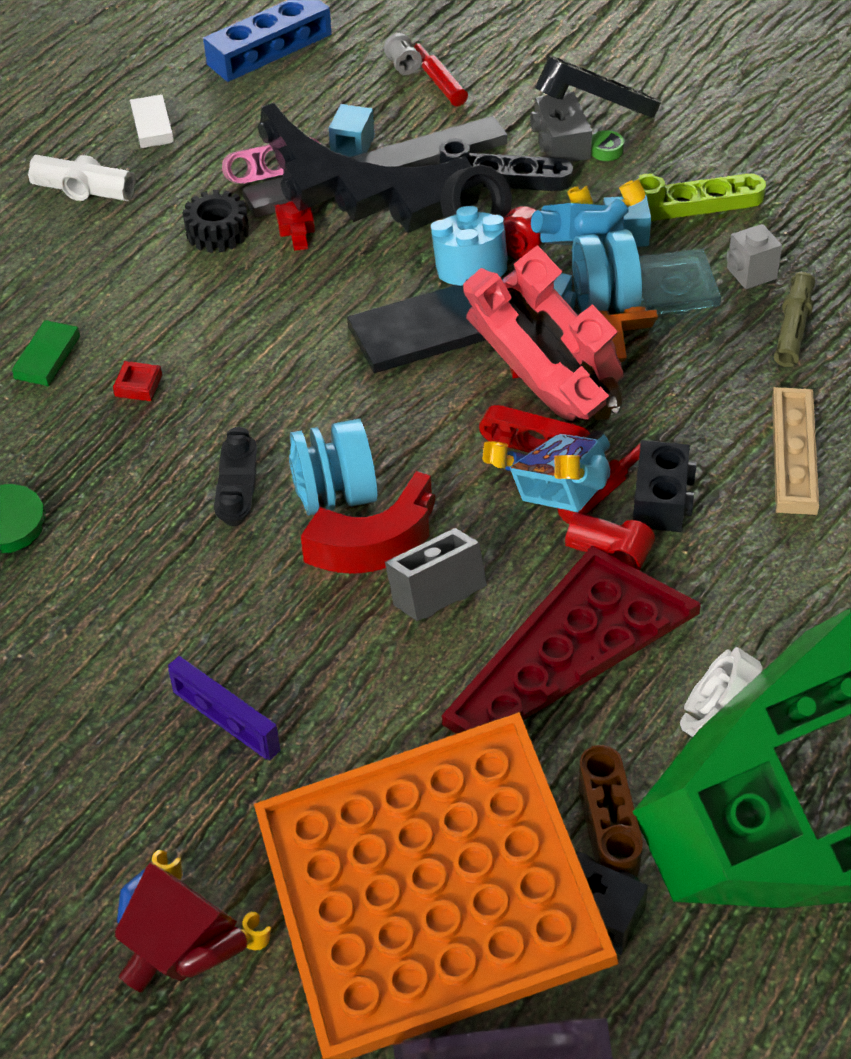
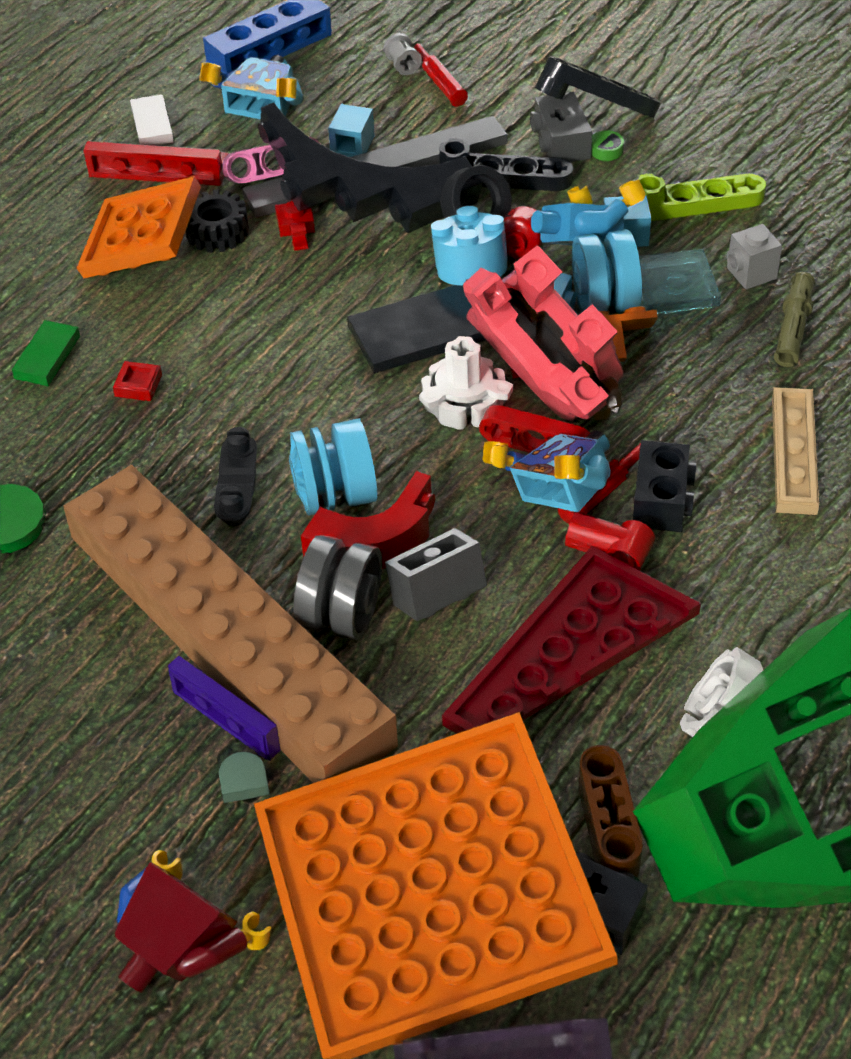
white piece [28,155,136,201] -> none
none -> medium nougat brick [63,465,398,783]
none -> orange plate [77,176,201,278]
none -> red fence [83,141,229,186]
none -> torso [199,55,303,119]
none -> sand green tile [219,752,270,803]
none -> dark grey wheel [293,535,382,641]
none -> white piece [419,336,513,430]

